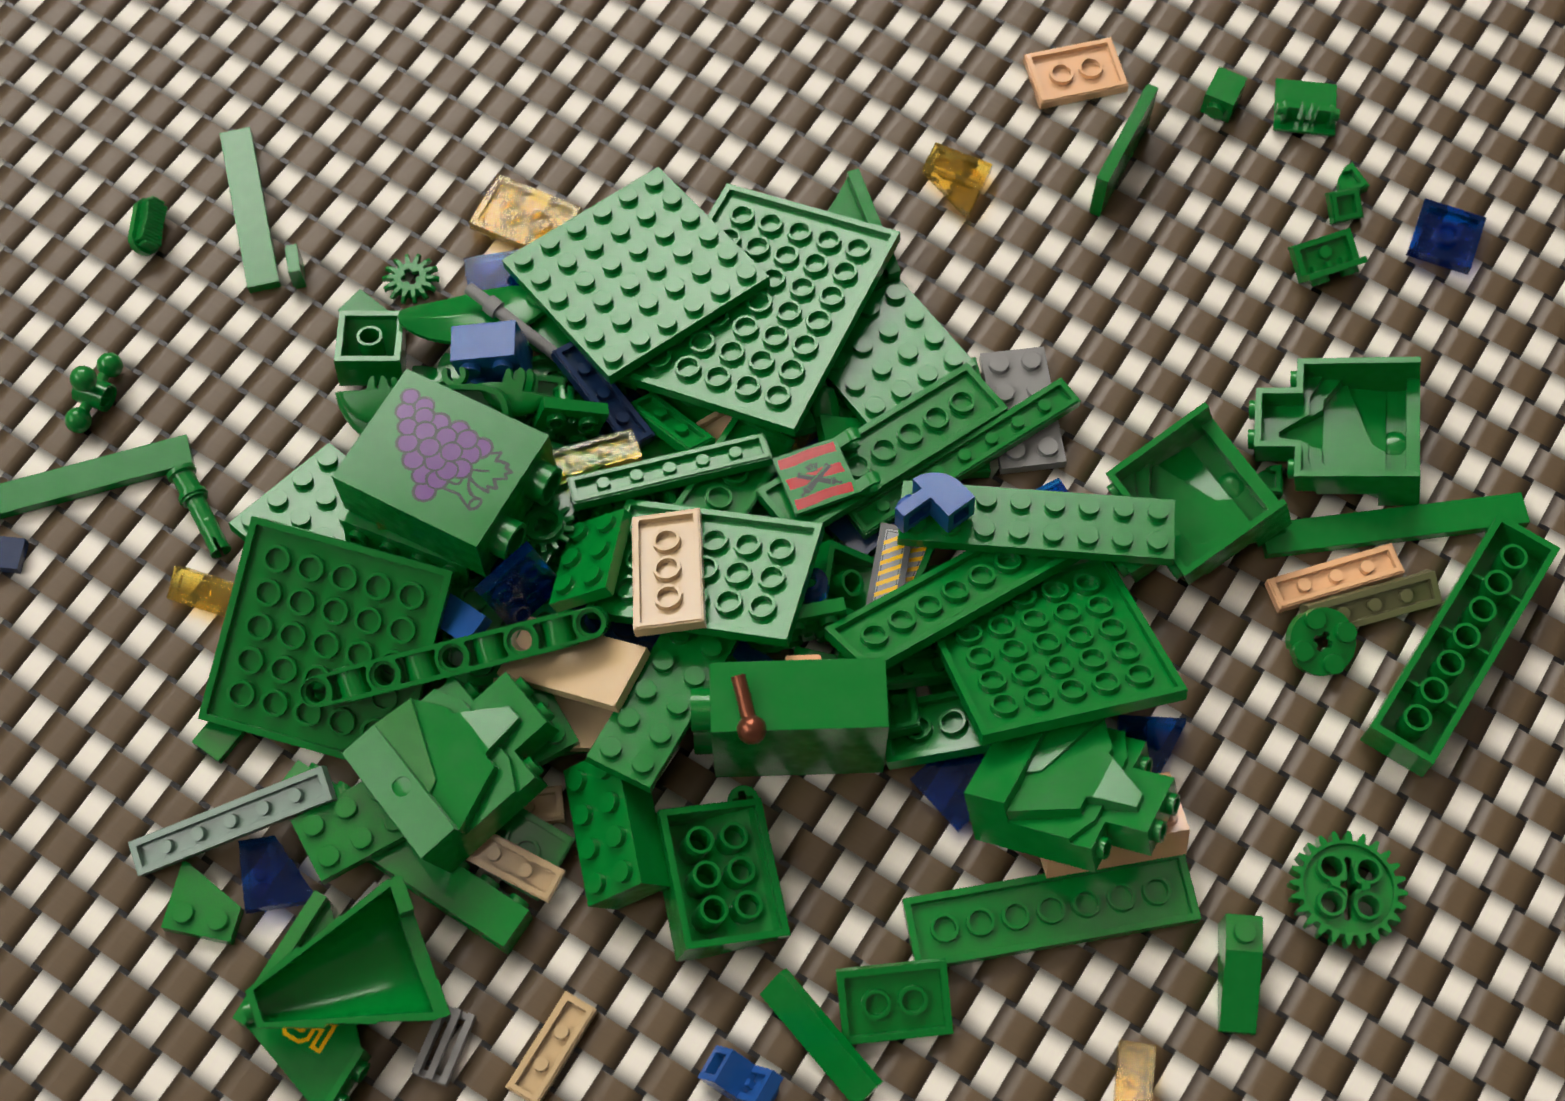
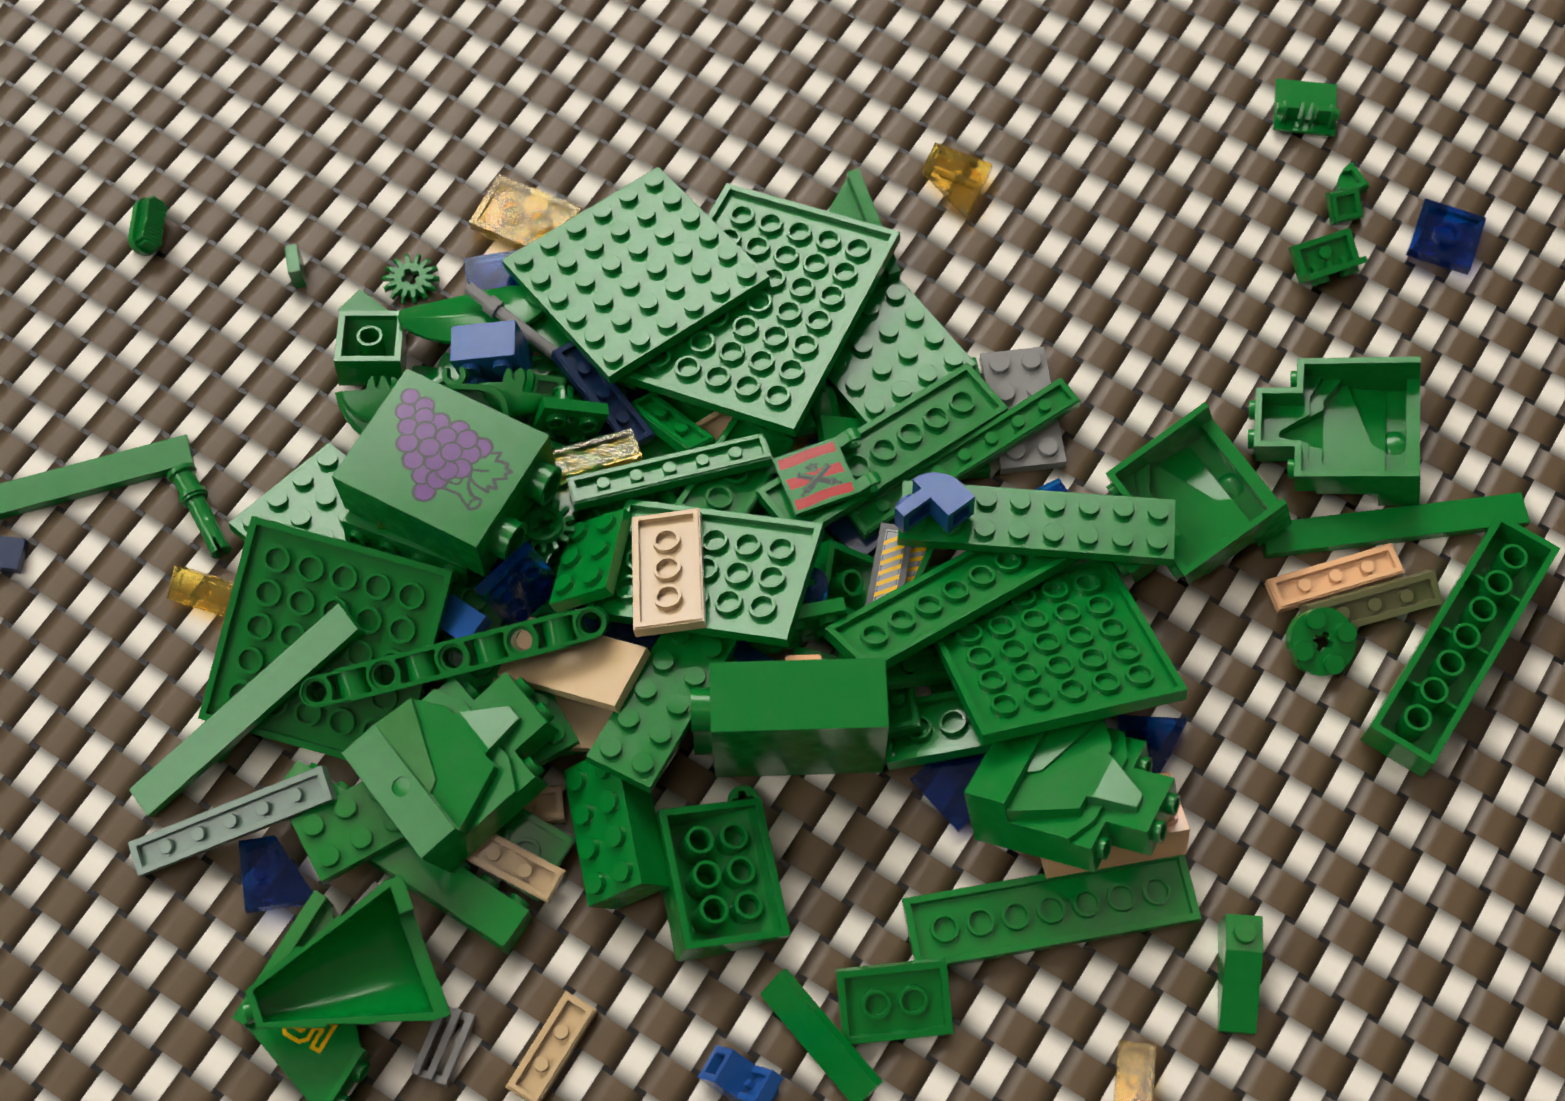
green piece [64,352,123,433] -> none
green wing [161,861,244,945] -> none
tile [219,127,281,293] -> none
copper bar [731,674,767,744] -> none
light nougat tile [1023,37,1129,110] -> none
green tile [1089,84,1158,217] -> none
green brick [1200,67,1248,123] -> none
green tile [1258,465,1283,499] -> none
green gear [1286,831,1408,949] -> none
none -> tile [129,603,363,817]

